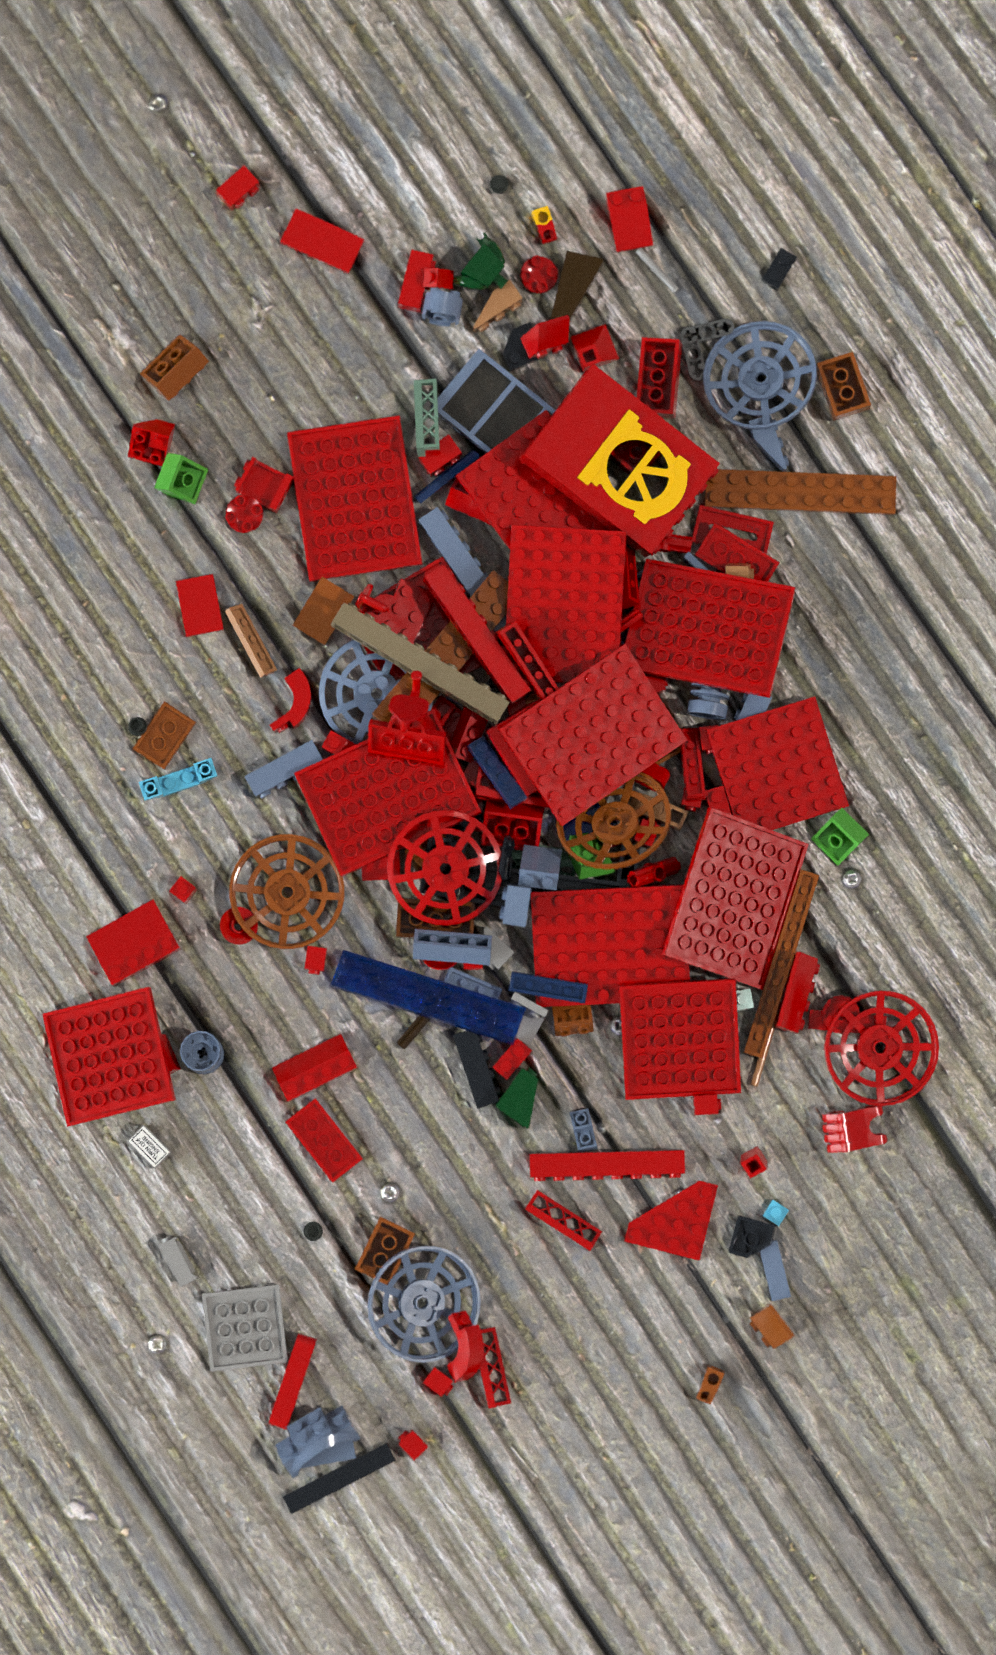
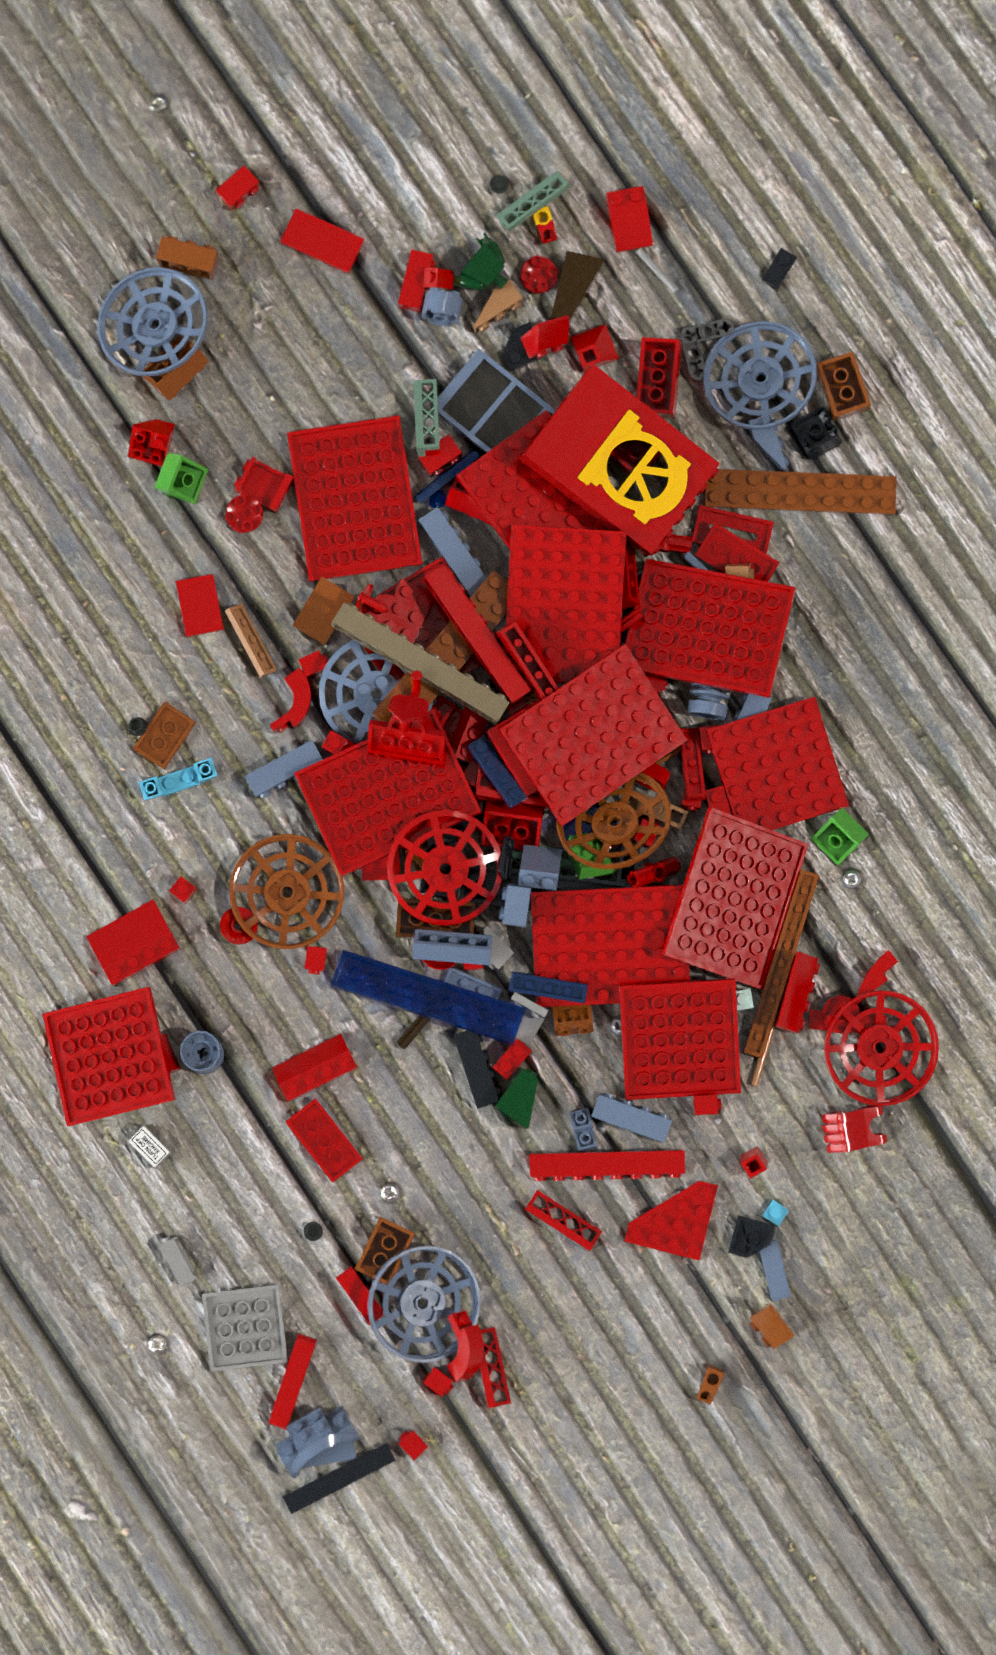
none -> sand blue dish [97,267,208,376]
none -> dark orange brick [156,235,220,281]
none -> red brick [298,650,328,679]
none -> red slope [336,1266,384,1325]
none -> clear blue plate [429,490,447,508]
none -> sand green fence [496,171,570,231]
none -> sand blue brick [591,1093,672,1143]
none -> black slope [790,407,842,460]
none -> red slope [856,950,898,1004]

